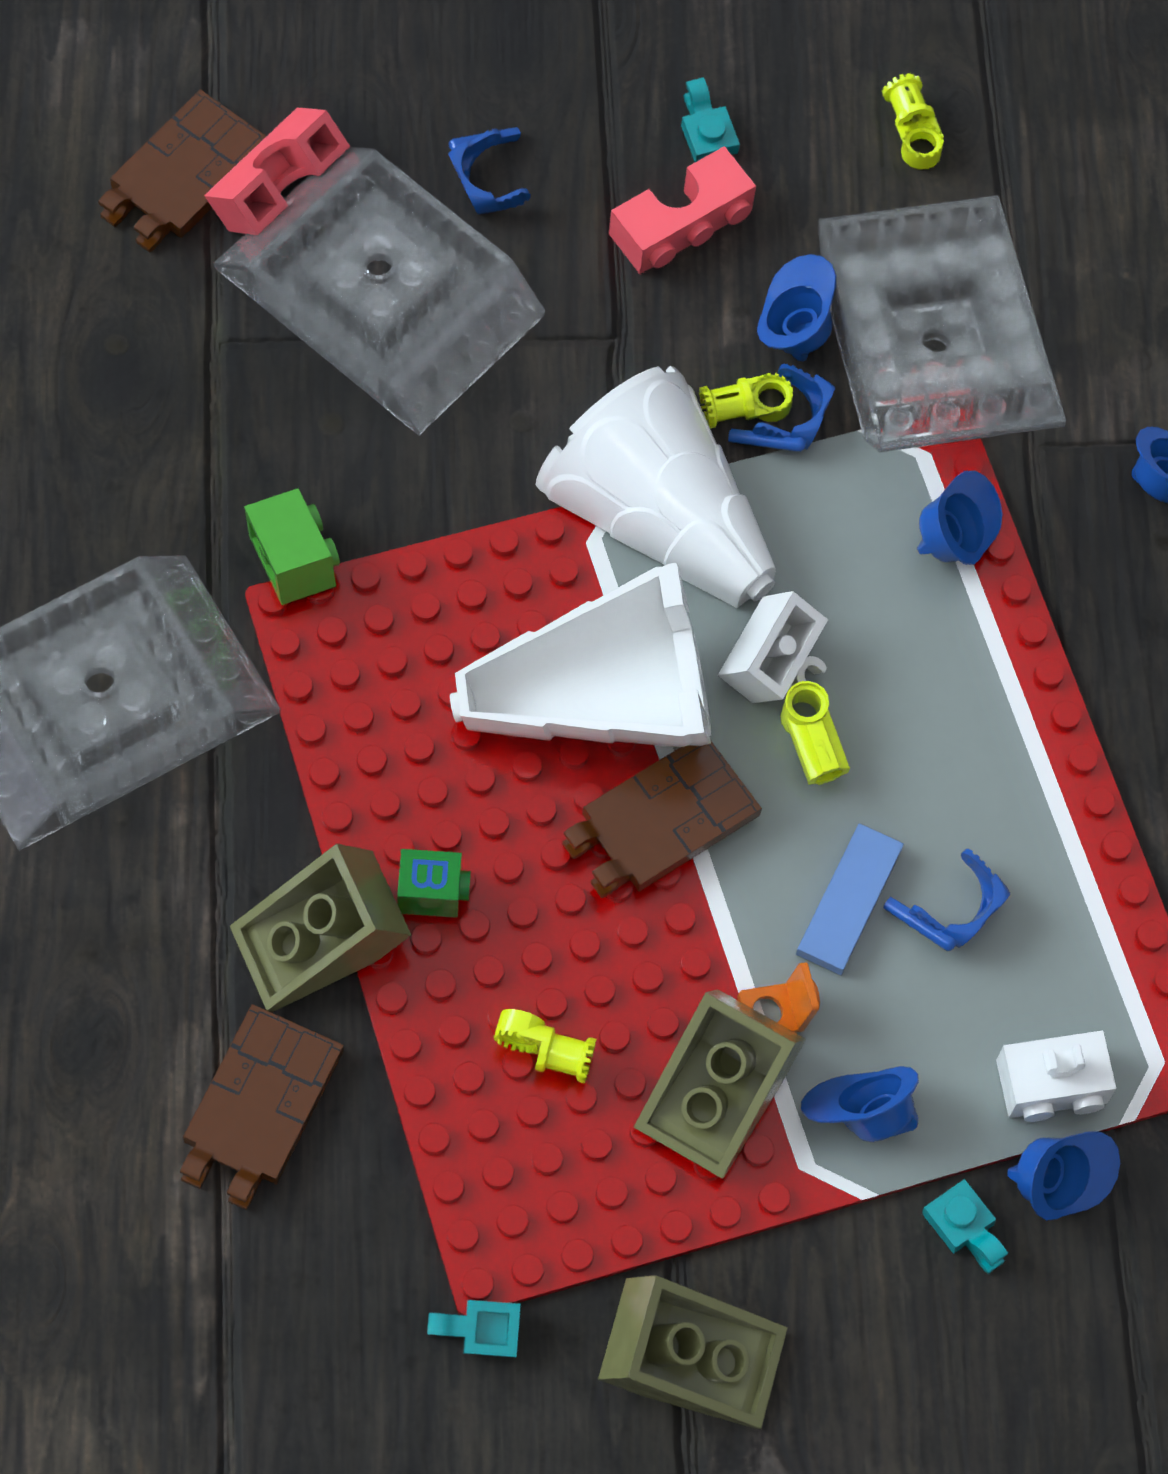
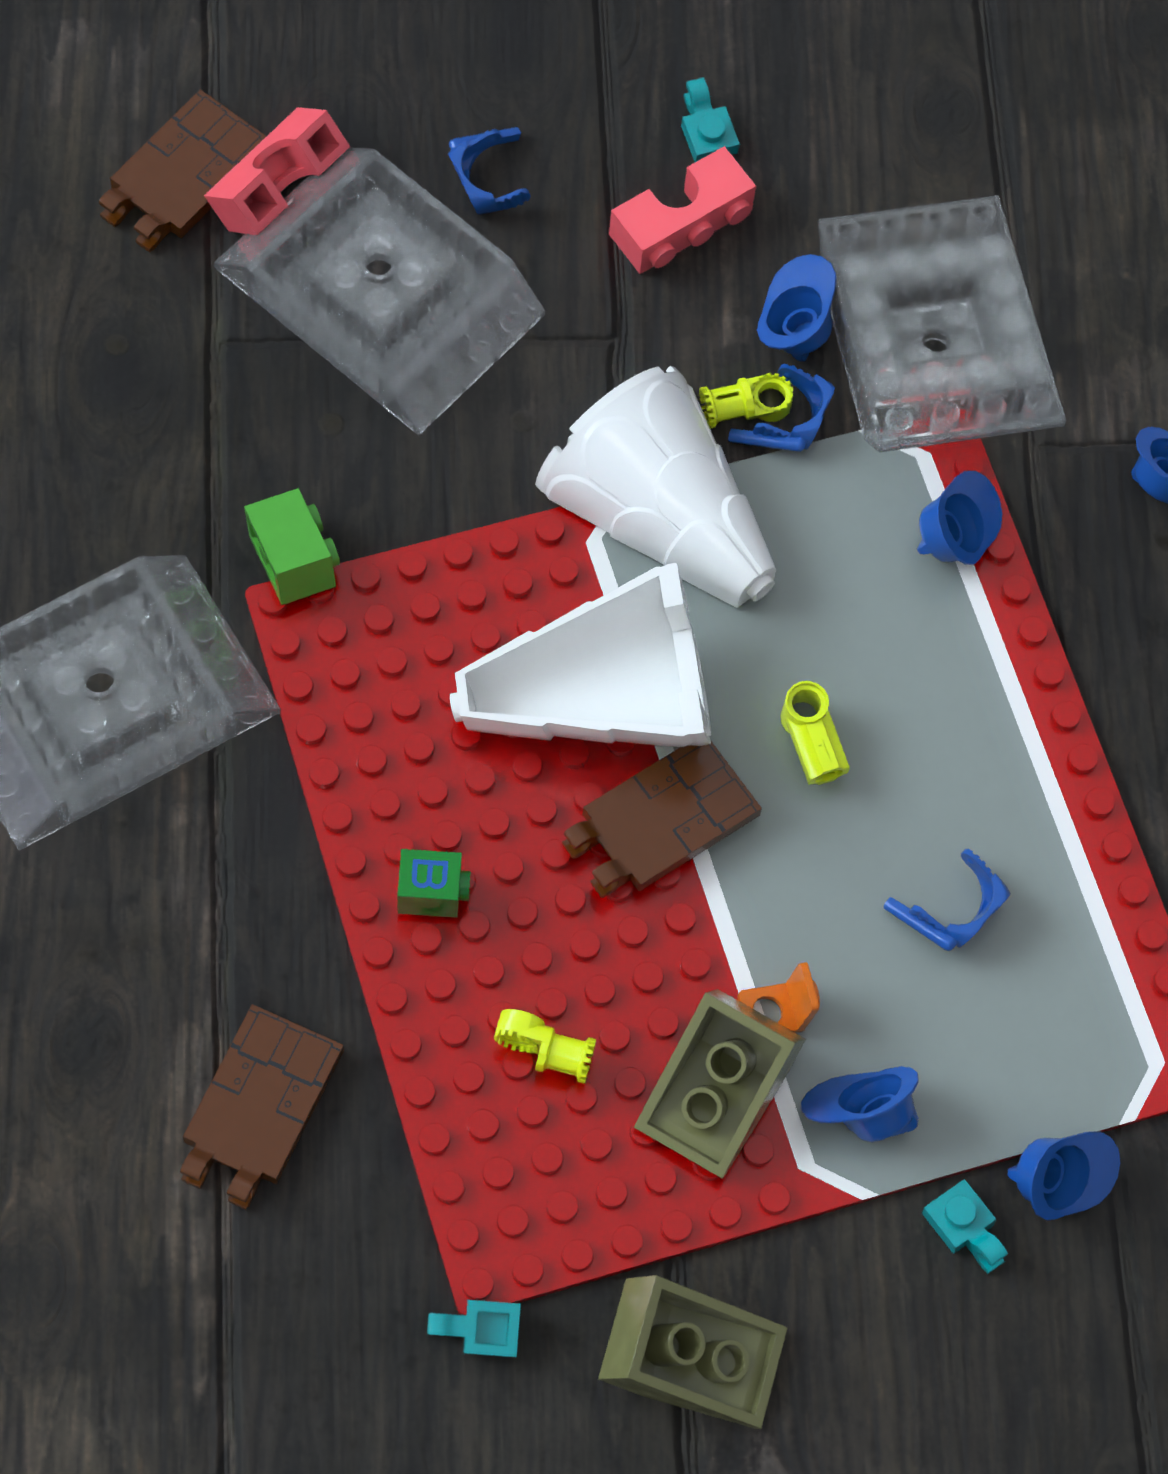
olive slope [230,844,411,1012] -> none
white brick [718,591,828,703] -> none
medium blue tile [796,823,904,975] -> none
neon yellow connector [882,73,944,170] -> none
white brick [996,1030,1116,1122] -> none

